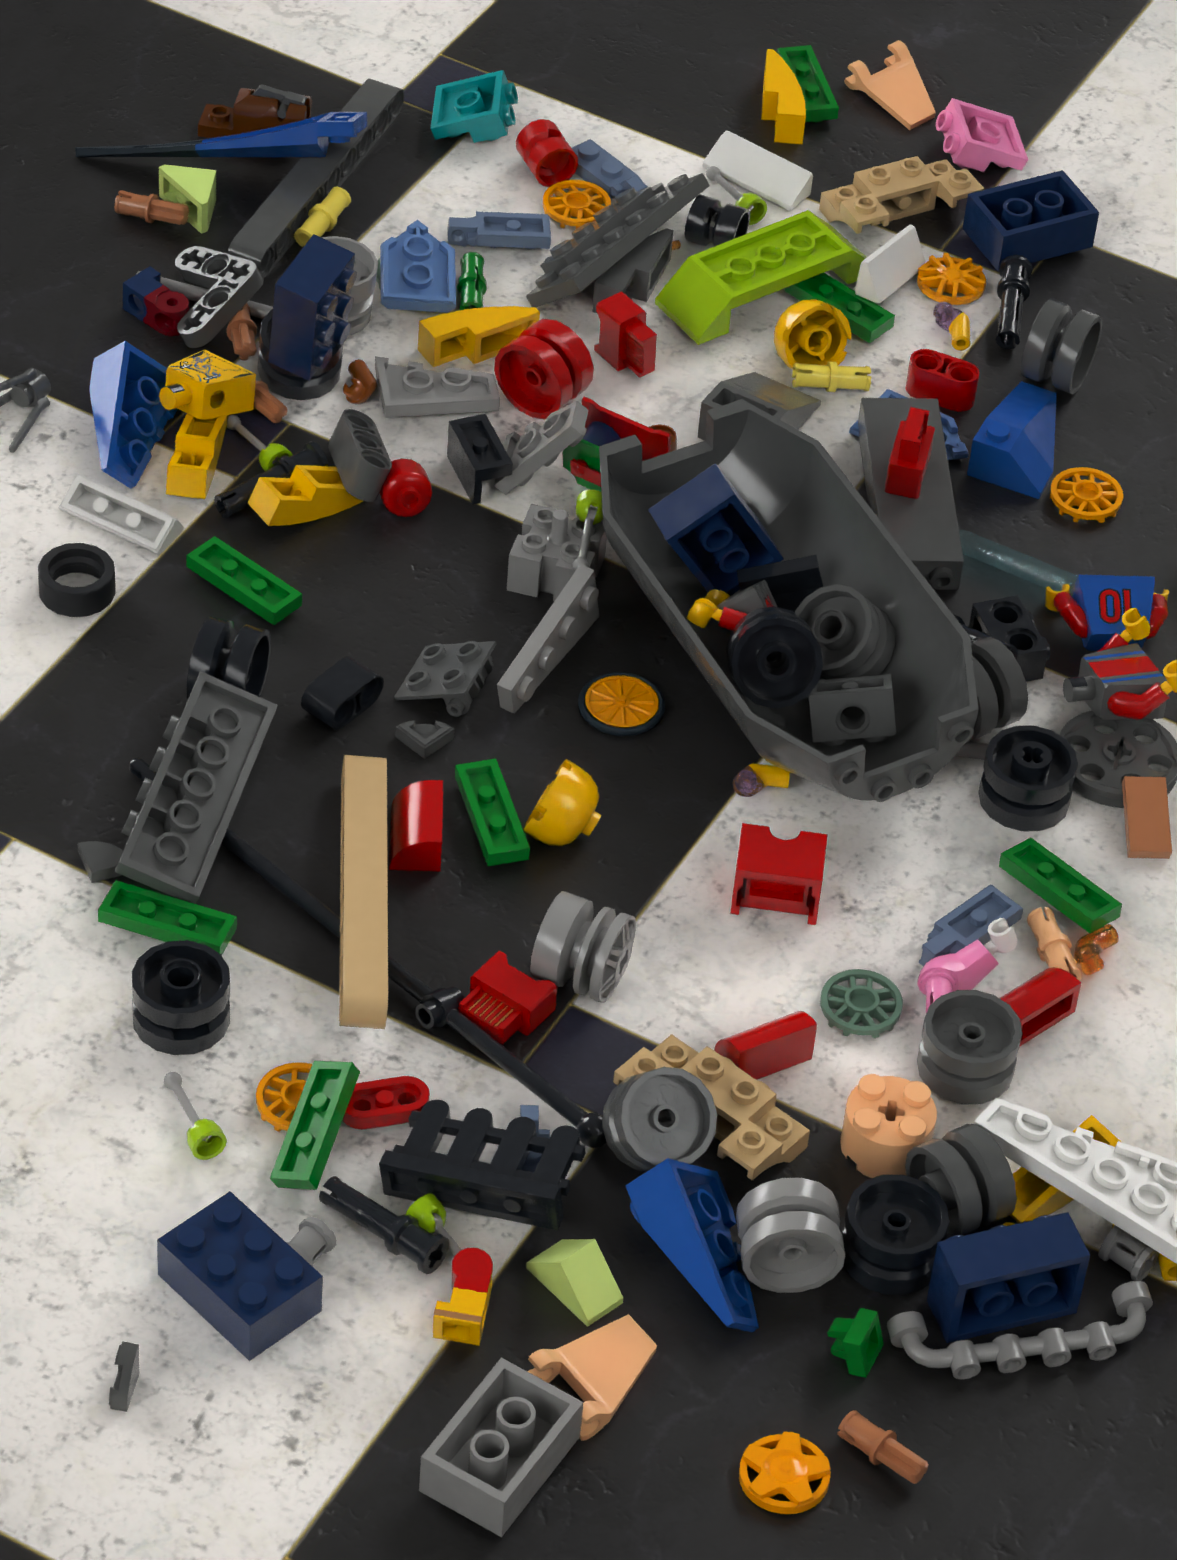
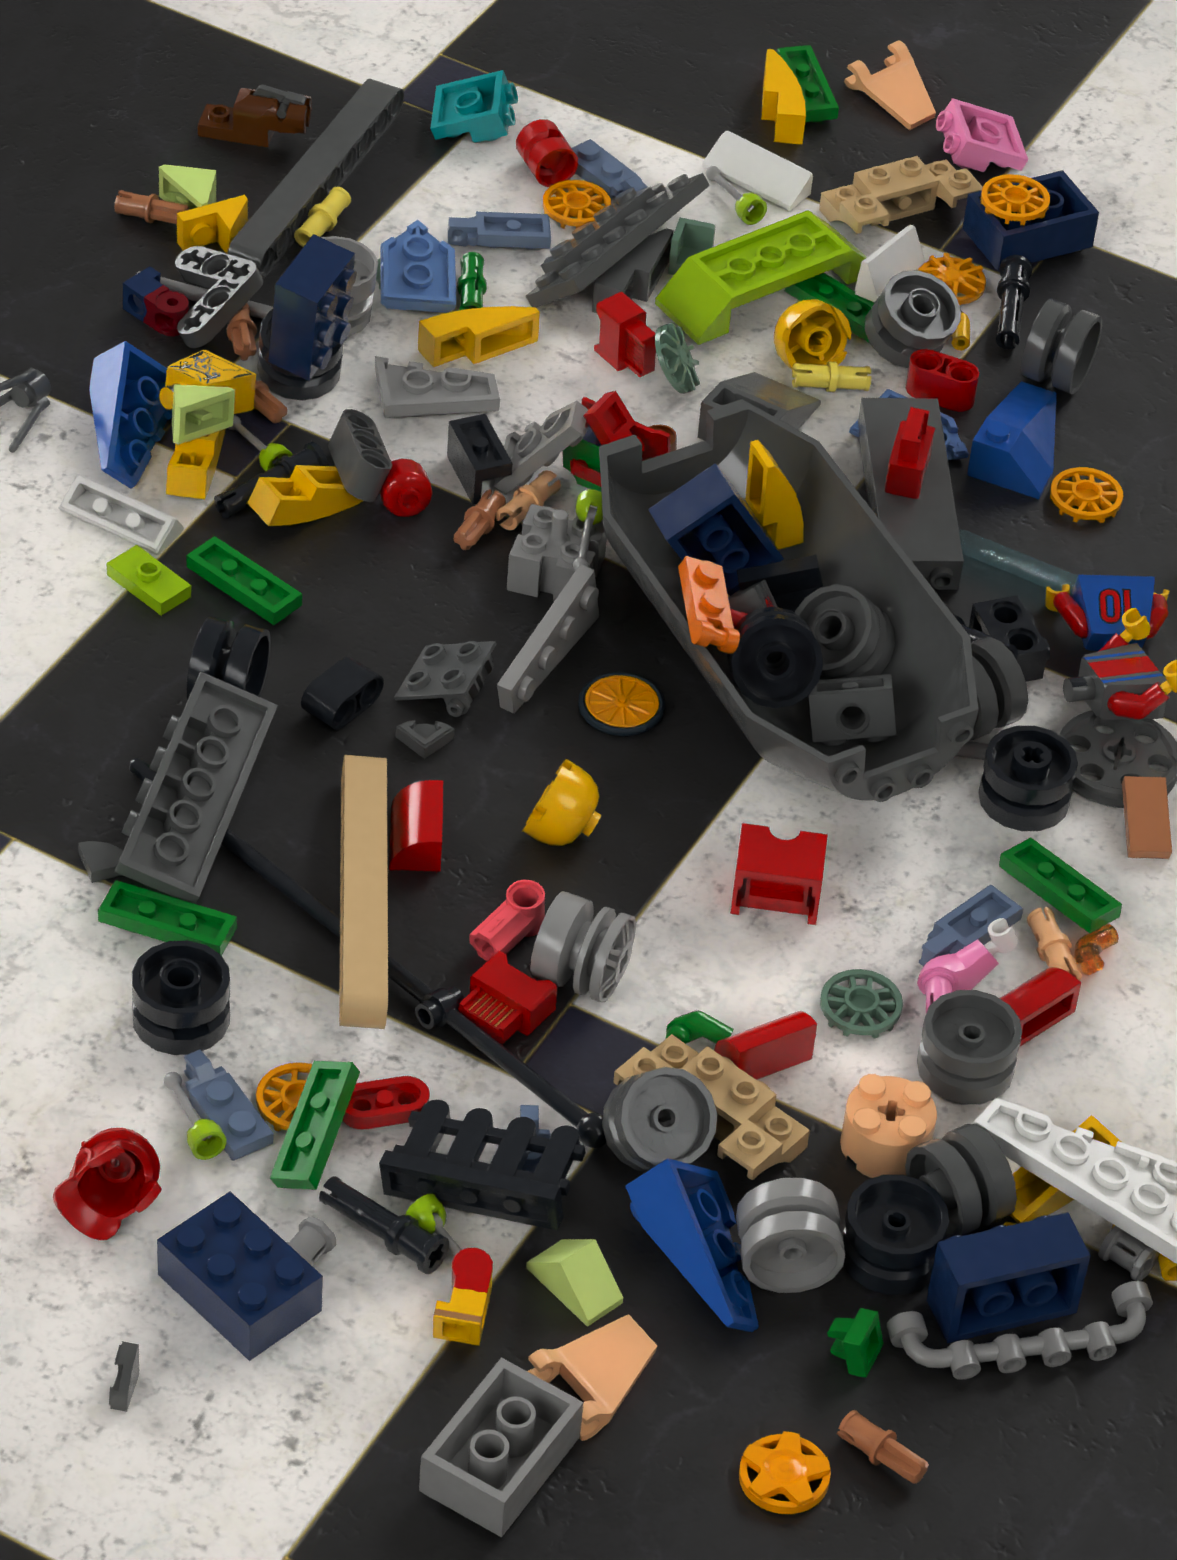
black tyre [38,543,116,617] -> none
blue plate [75,112,367,157] -> none
dark orange arm [343,359,378,404] -> none
green plate [455,759,530,866] -> none
red wheel [494,319,594,419] -> none
black wheel [684,194,750,247] -> none
arm [732,763,790,797] -> none
none -> red helmet [53,1128,162,1240]
none -> lime plate [106,545,191,616]
none -> yellowish green slope [172,384,235,445]
none -> yellow slope [177,195,248,254]
none -> sand blue hinge [184,1049,274,1161]
none -> nougat axle [453,489,506,550]
none -> coral piece [469,880,545,961]
none -> light nougat pin [496,470,561,530]
none -> red plate [583,391,646,453]
none -> sand green wheel [655,323,700,394]
none -> green arm [666,1010,734,1044]
none -> sand green panel [668,217,716,275]
none -> orange plate [678,556,740,654]
none -> yellow slope [745,440,804,550]
none -> dark grey wheel [865,270,961,368]
none -> light orange wheel [981,174,1050,225]

